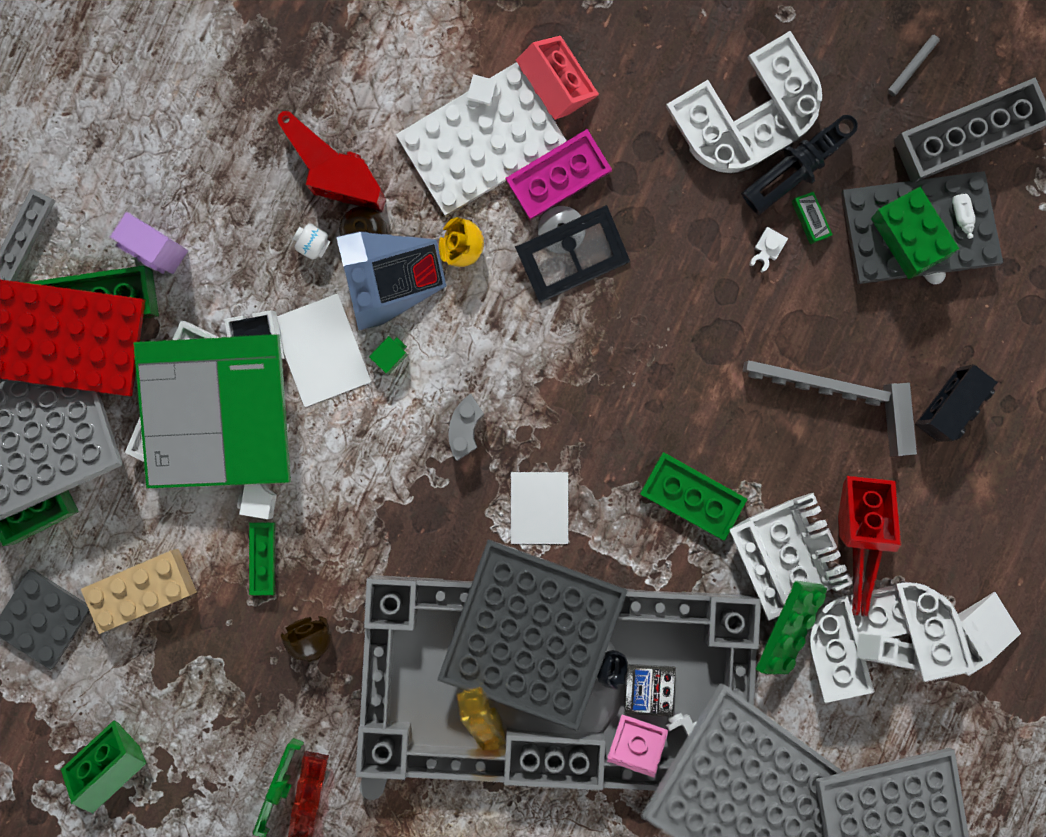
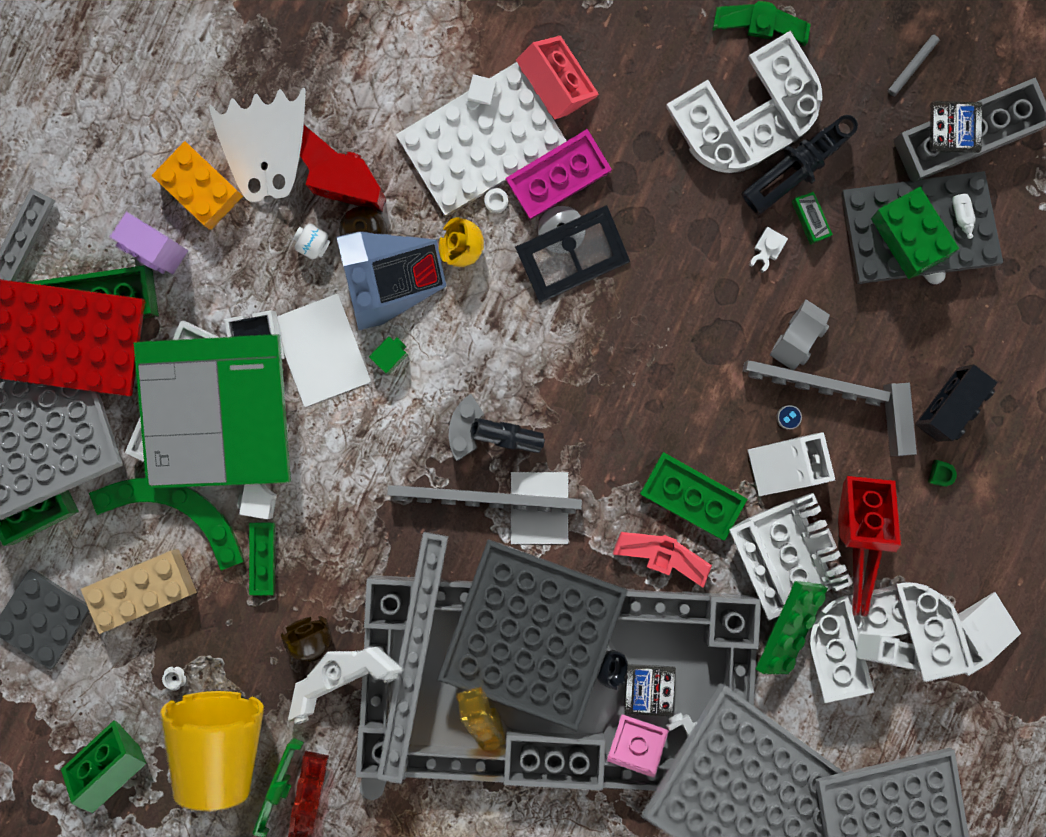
none -> green plate [89,478,245,570]
none -> light orange brick [151,141,243,230]
none -> yellow cone [161,691,264,811]
none -> white plate [162,667,186,690]
none -> white piece [209,87,306,202]
none -> white helmet [287,647,403,724]
none -> light grey plate [377,532,448,784]
none -> light grey plate [387,485,582,514]
none -> black piece [470,418,545,453]
none -> white tile [484,188,508,213]
none -> coral plate [612,532,712,588]
none -> green plate [712,1,811,46]
none -> white slope [747,433,835,496]
none -> light grey brick [770,300,830,370]
none -> dark blue tile [776,405,802,429]
none -> green tile [928,460,957,487]
none -> tile [930,101,982,153]

